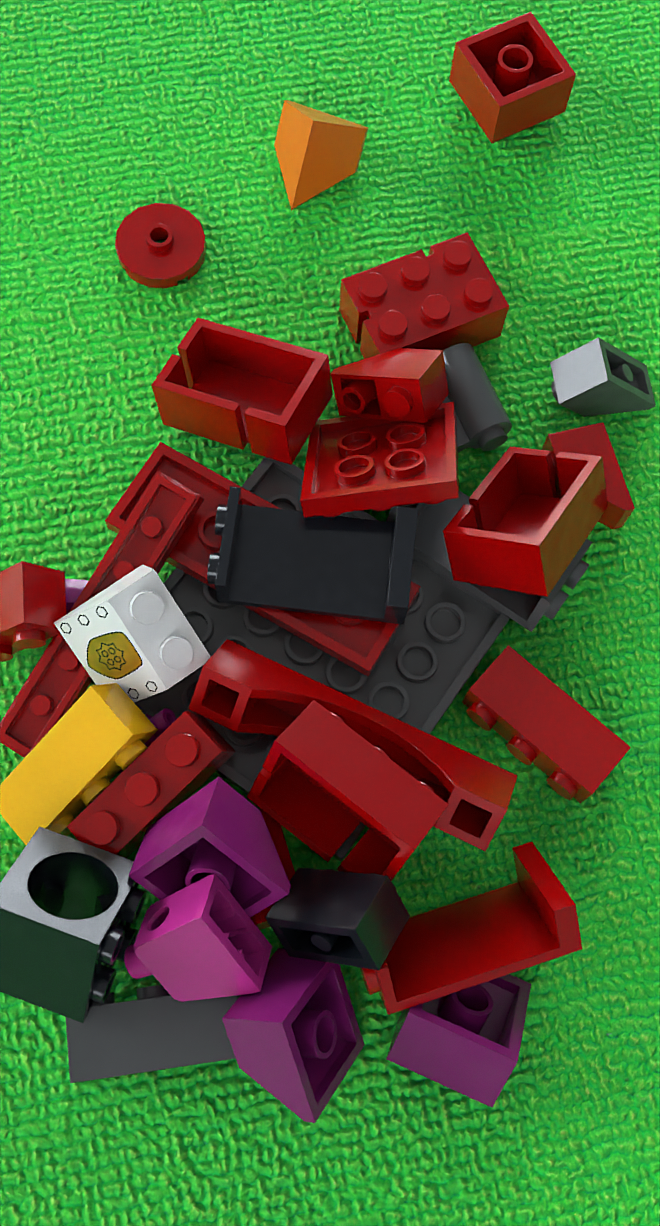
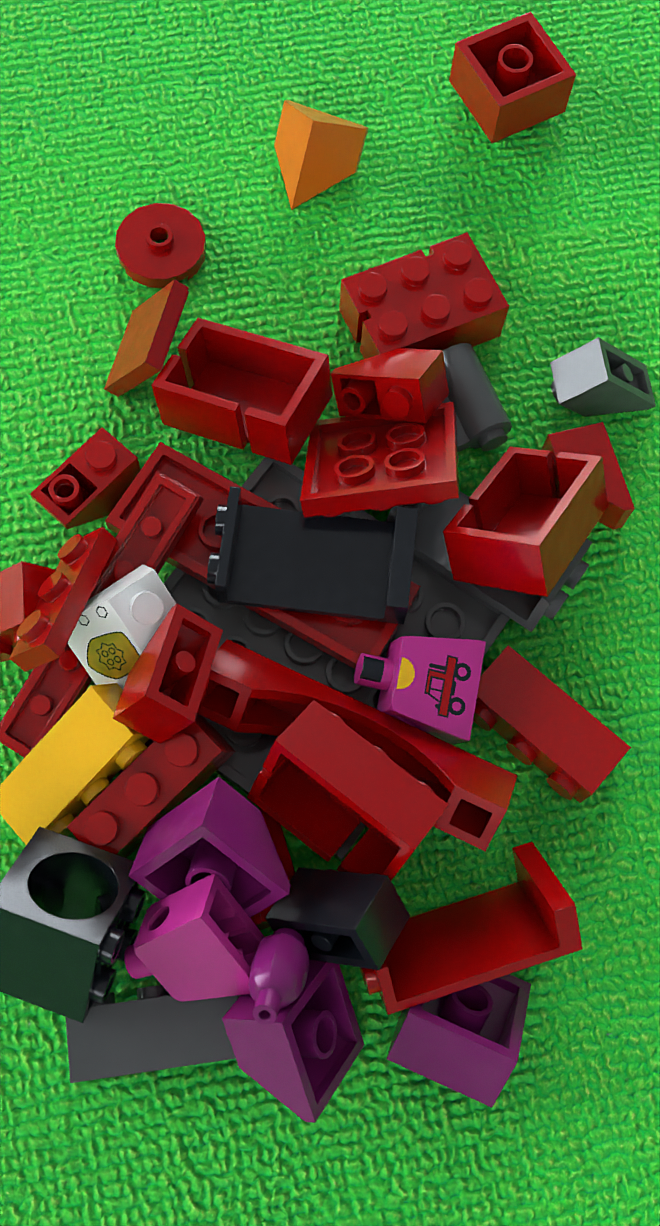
none -> red plate [9,527,117,672]
none -> red slope [30,427,141,529]
none -> red tile [104,279,189,397]
none -> red slope [112,603,223,744]
none -> magenta plant [248,928,309,1025]
none -> dark pink torso [354,636,486,745]

